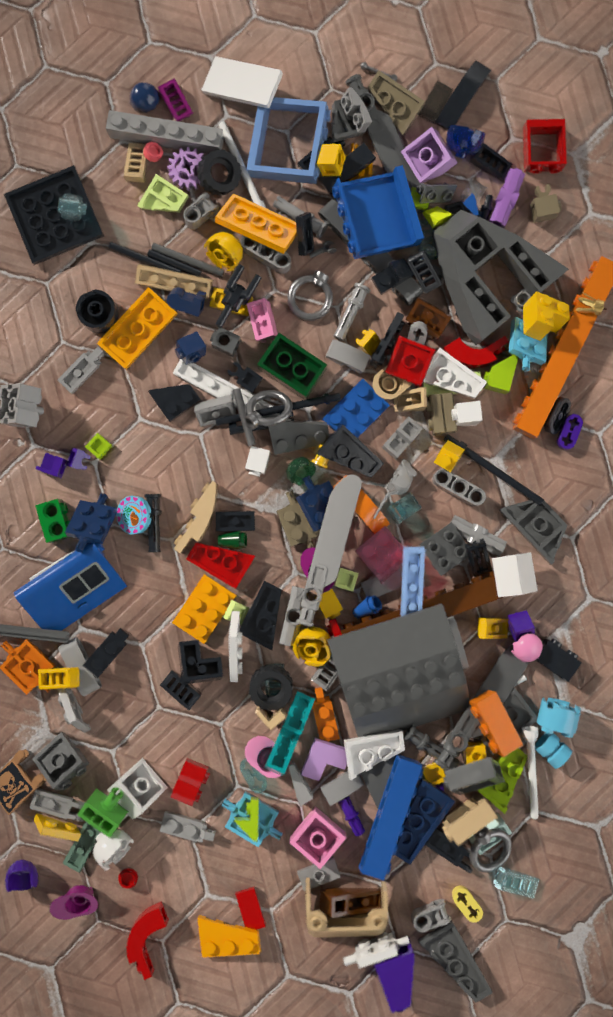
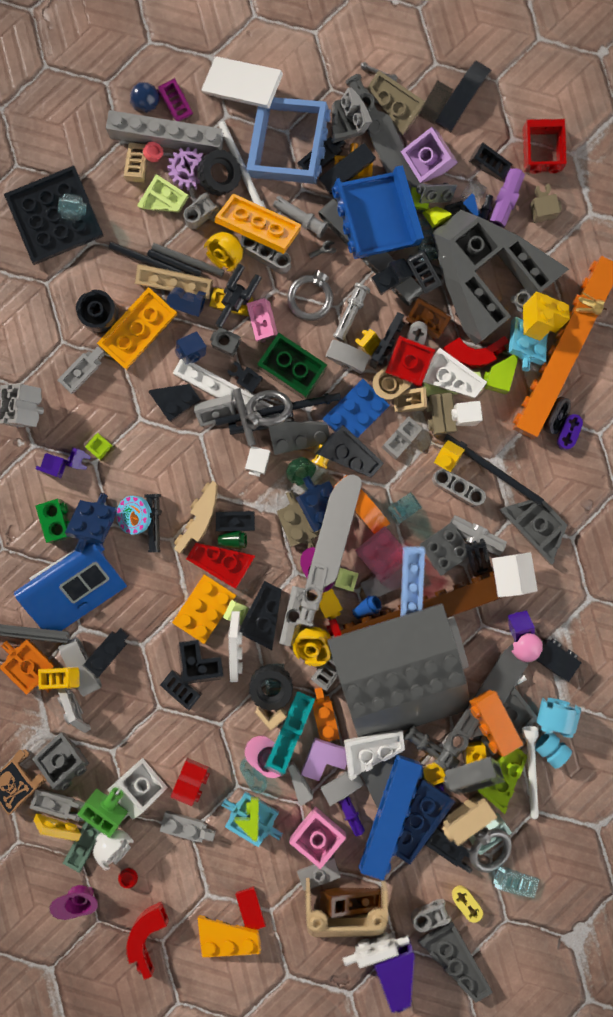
dark purple hair [5,859,38,892] -> none
black tile [295,212,314,256] -> none
yellow brick [317,144,346,176] -> none
light grey animal [374,459,417,519] -> none
clear blue cylinder [446,125,486,159] -> none
yellow slope [477,617,508,639] -> none

